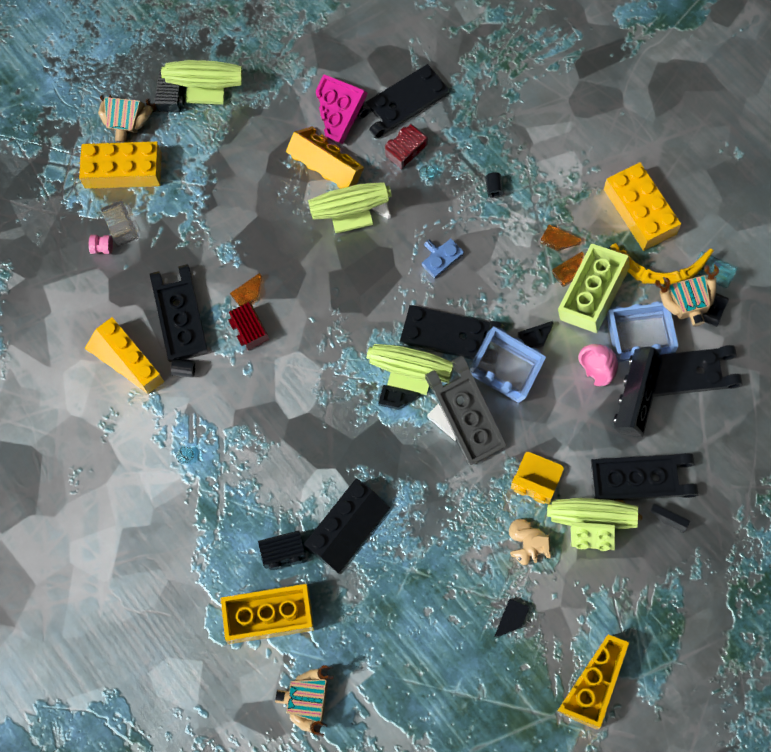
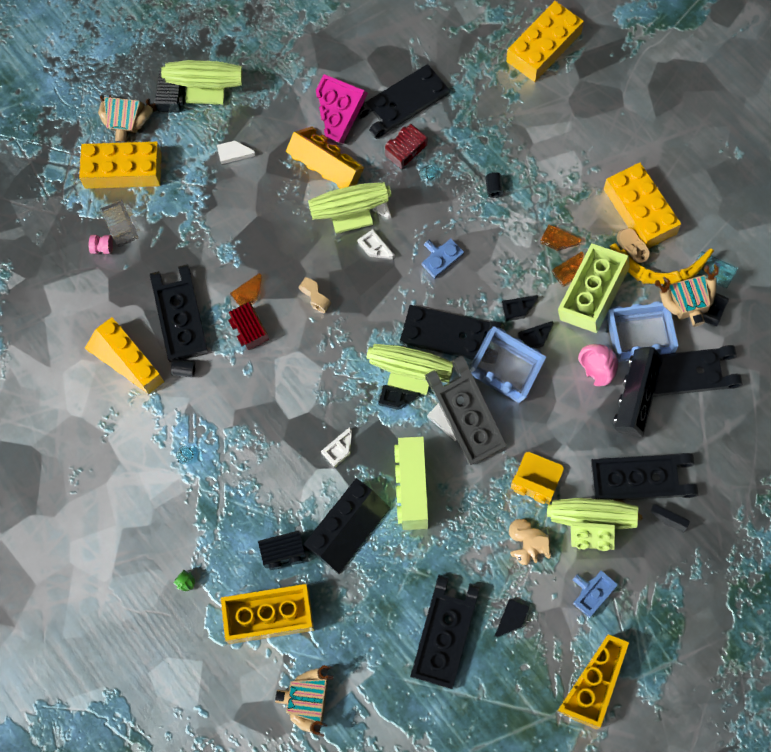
none -> bright green plate [173,569,195,592]
none -> white tile [217,141,255,164]
none -> tan piece [299,277,331,313]
none -> white tile [321,427,352,468]
none -> white tile [357,229,395,259]
none -> yellowish green brick [394,437,428,530]
none -> black hinge [410,574,480,690]
none -> black tile [501,295,538,322]
none -> yellow brick [506,1,584,82]
none -> medium blue plate [573,571,618,618]
none -> tan piece [617,229,649,263]

